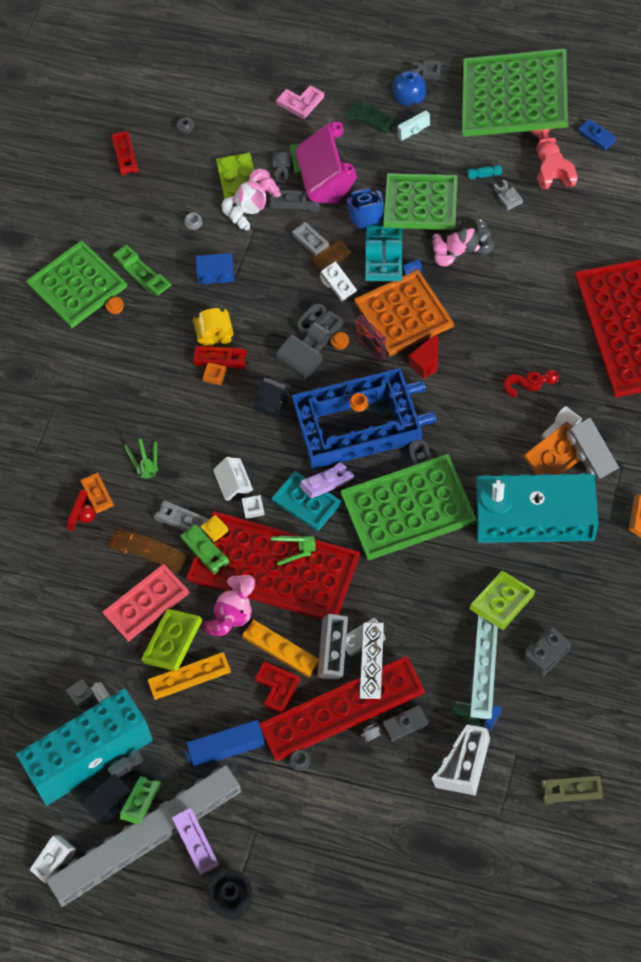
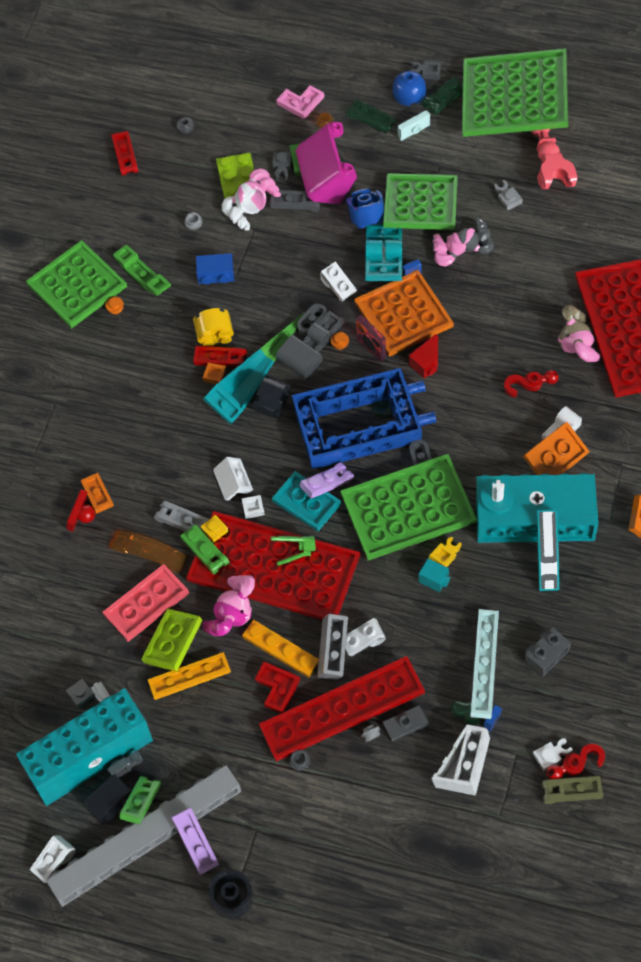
bright green plant [124,439,158,478] -> none
blue brick [185,720,265,768] -> none
light grey plate [292,222,329,257] -> none
clear orange tile [312,240,351,271] -> none
orange plate [349,393,368,412] -> none
white sticker [360,623,384,699] -> none
teal axle [467,165,502,180] -> none
lime plate [470,571,535,630] -> none
light grey brick [566,418,619,481] -> none
blue plate [578,119,616,151] -> none
none -> teal plate [203,312,306,425]
none -> clear orange plate [317,112,334,128]
none -> teal brick [419,558,451,593]
none -> clear green plate [422,76,463,115]
none -> yellow plate [429,537,461,567]
none -> white plate [533,738,572,771]
none -> slope [537,510,559,591]
none -> red piece [546,744,605,780]
none -> hair [558,305,600,362]

